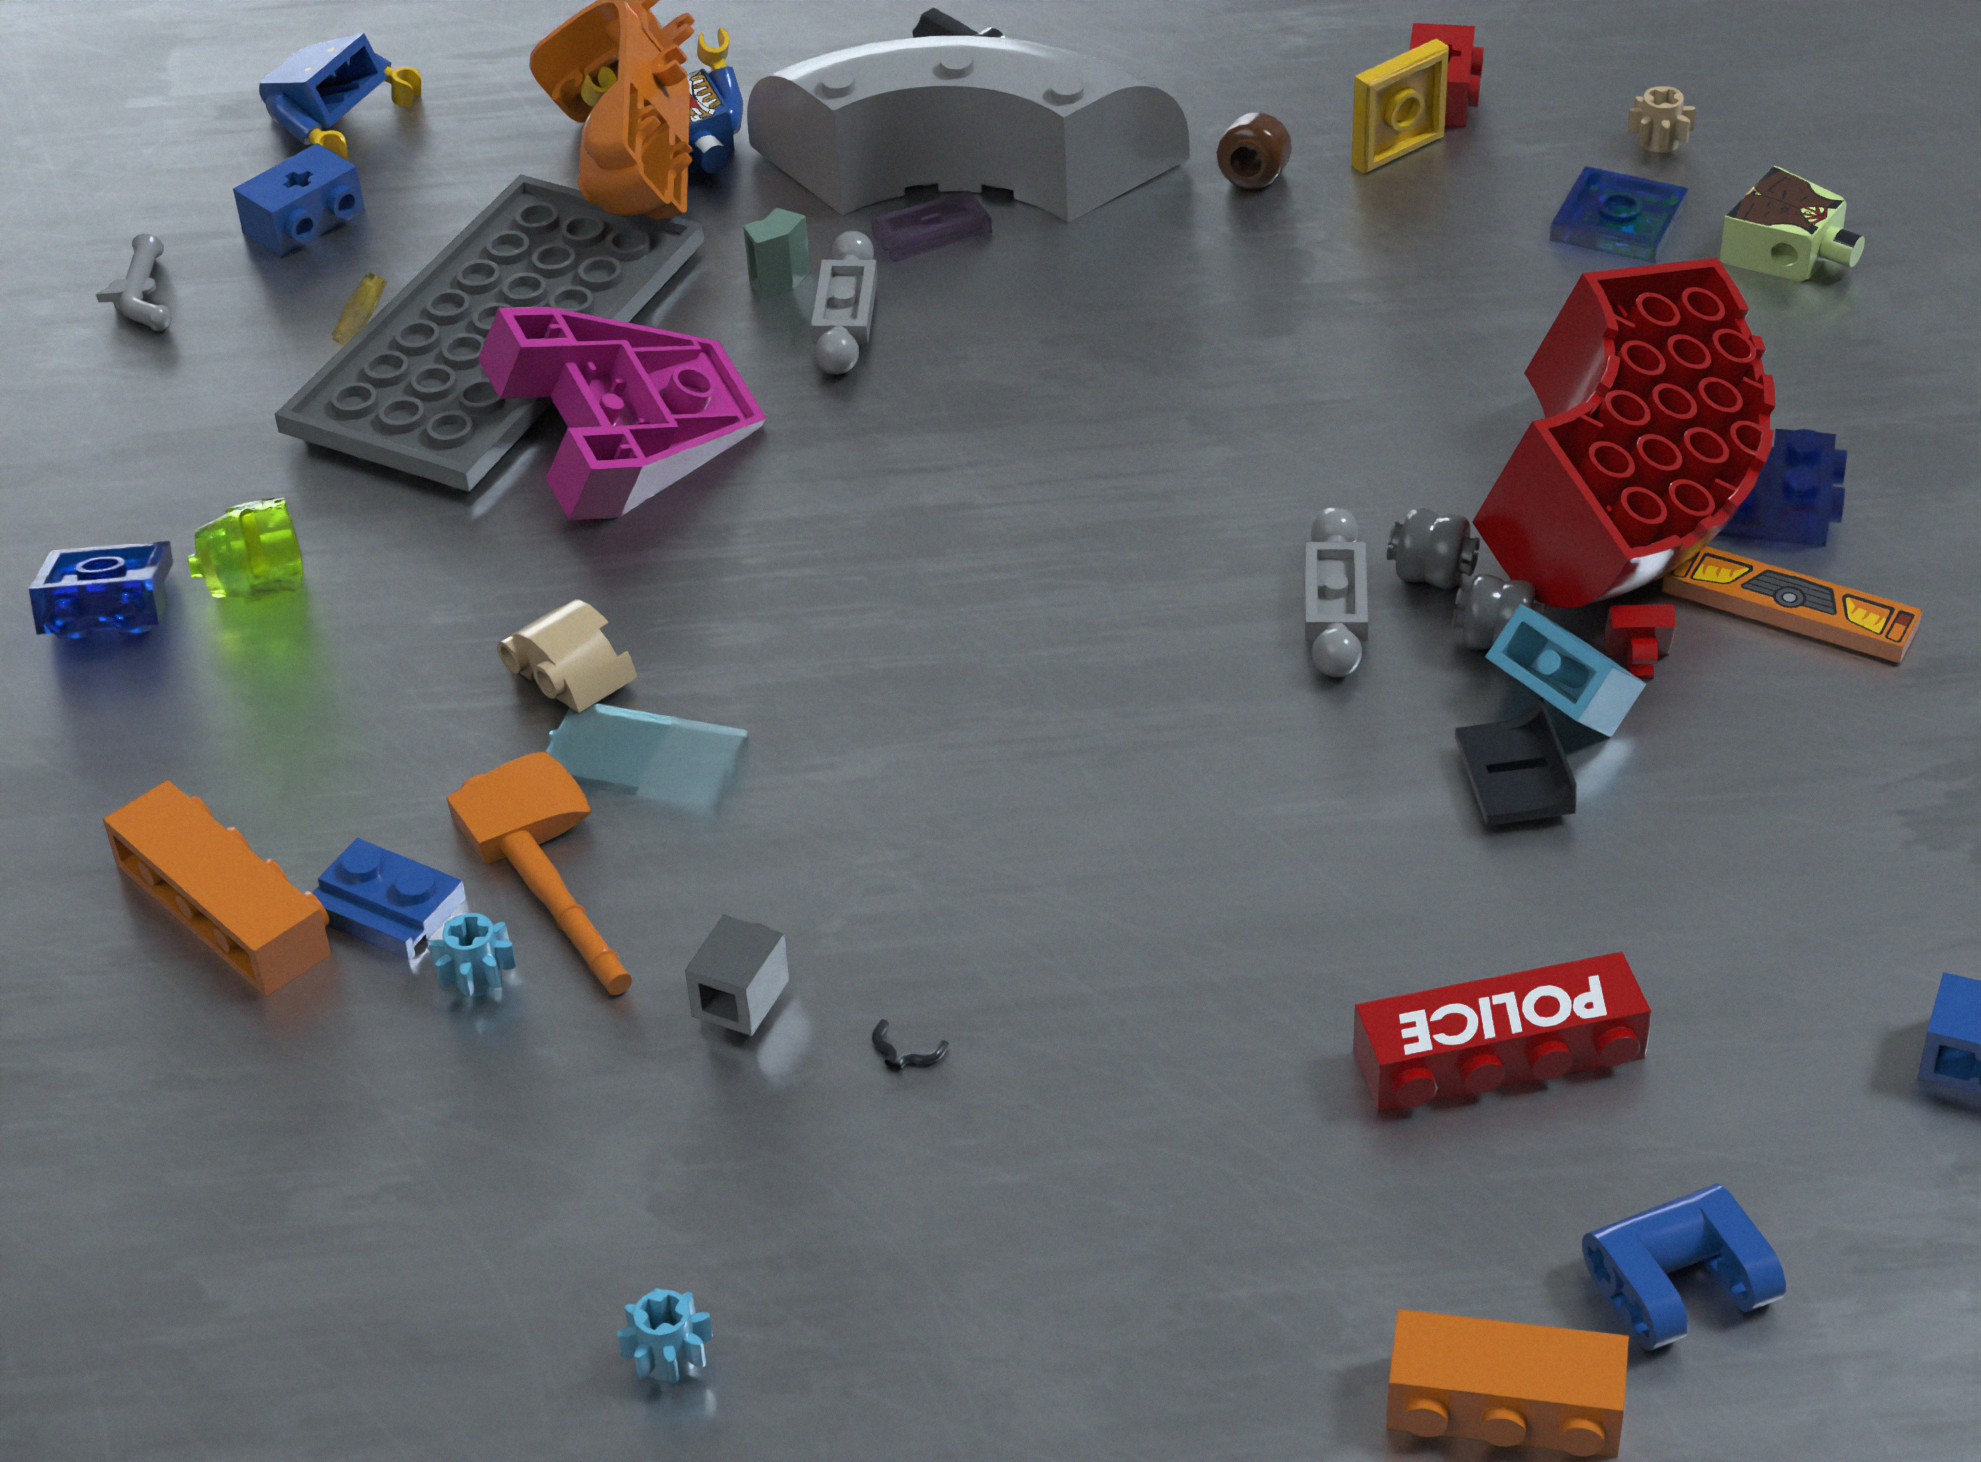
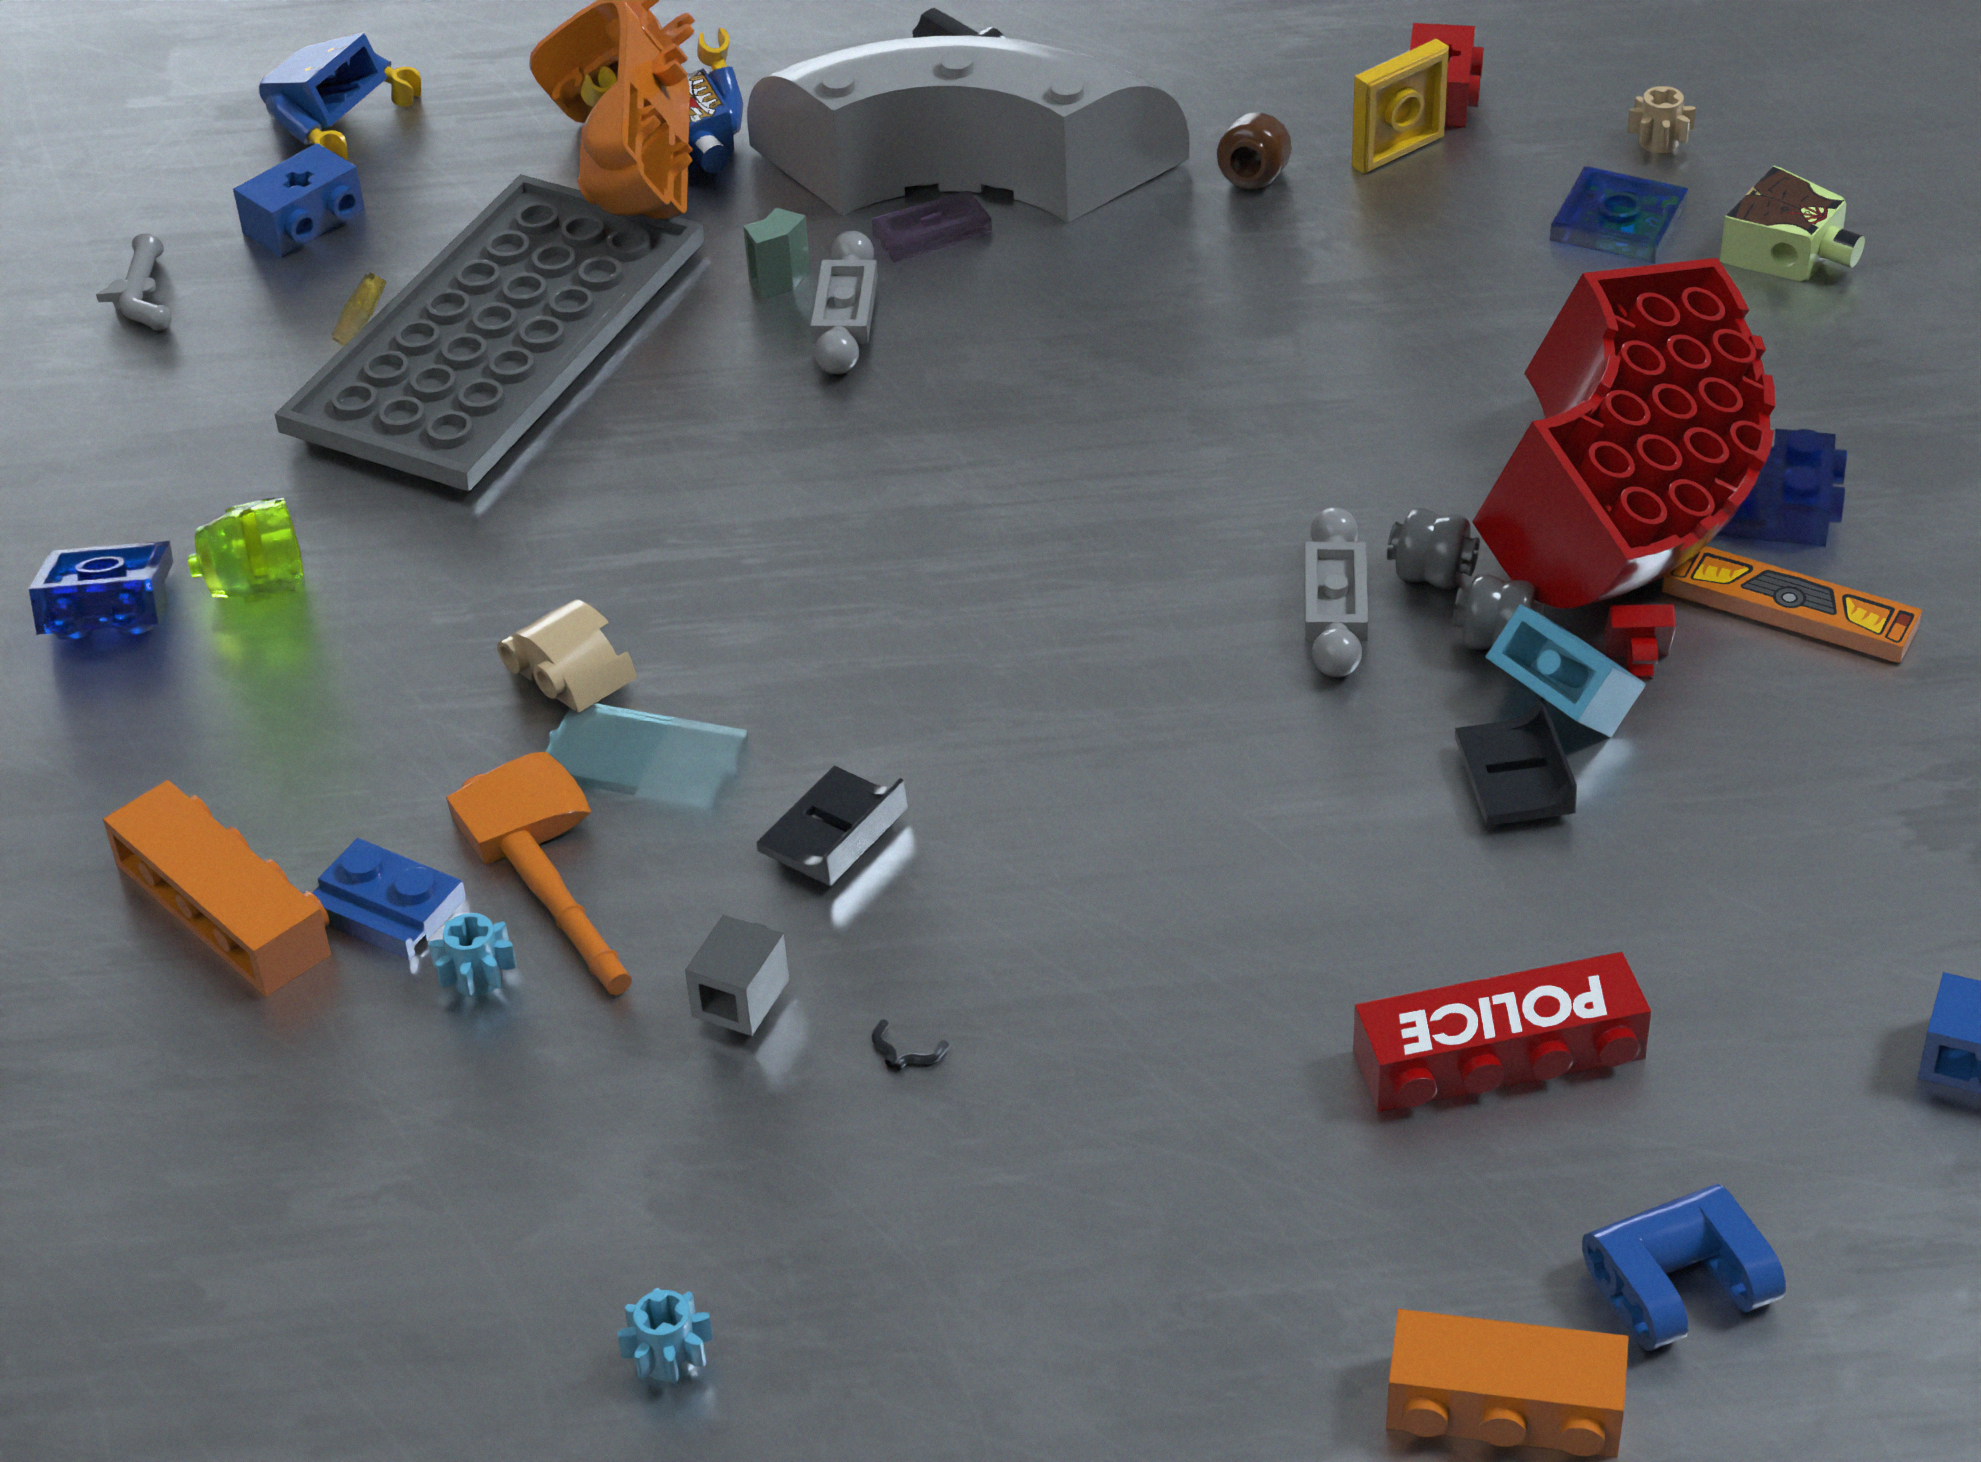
dark pink wedge [478,307,767,521] -> none
none -> black piece [756,765,908,886]

